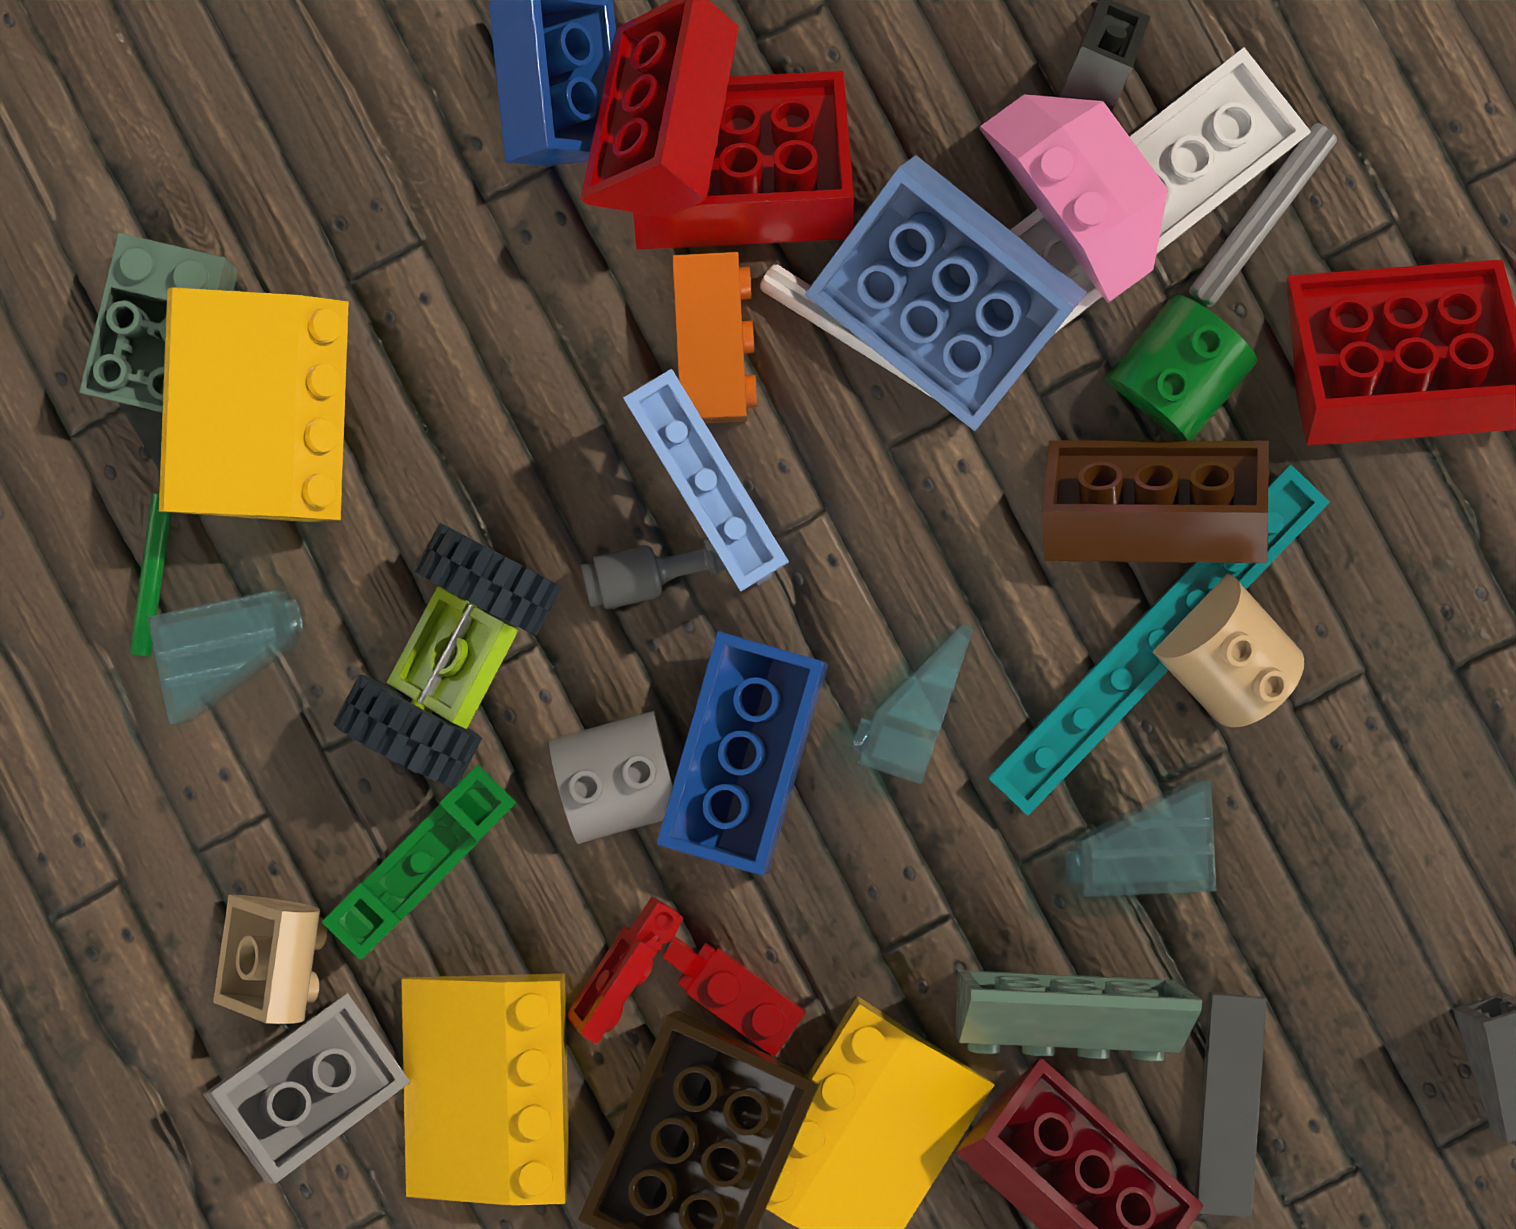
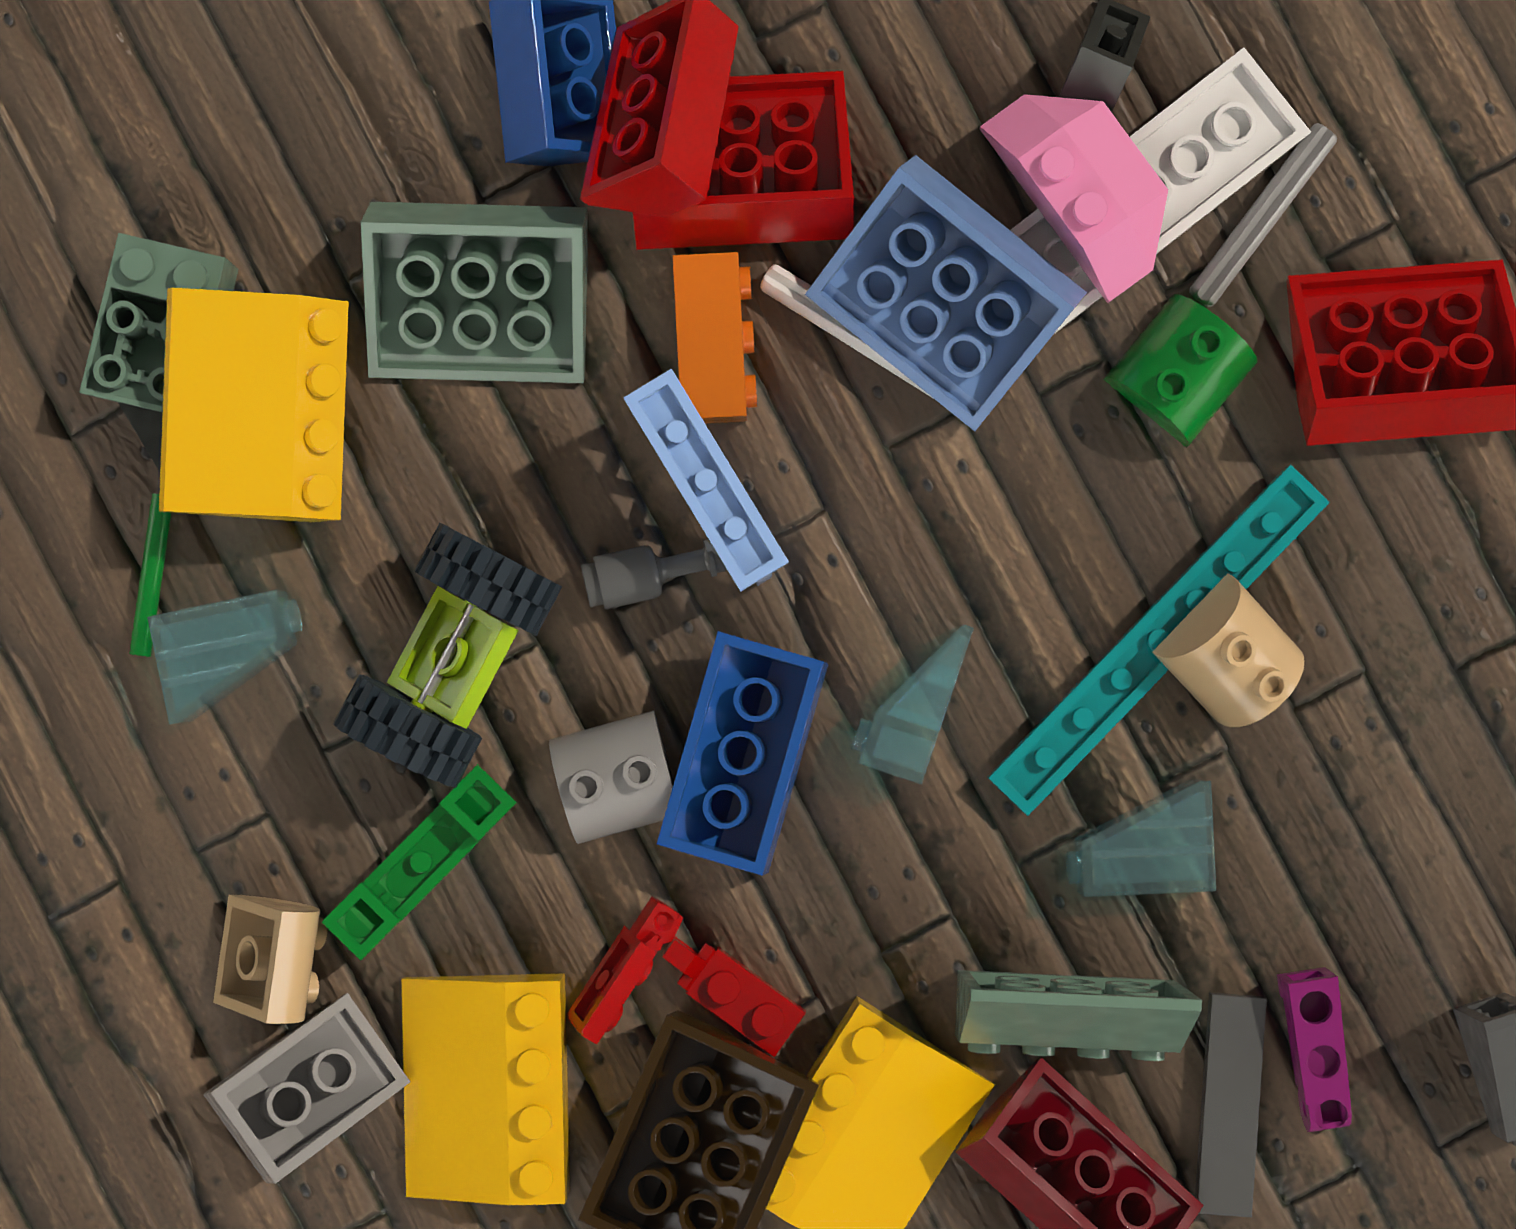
reddish brown slope [1041,440,1269,563] -> none
none -> sand green slope [361,202,588,383]
none -> magenta leg [1277,967,1352,1132]

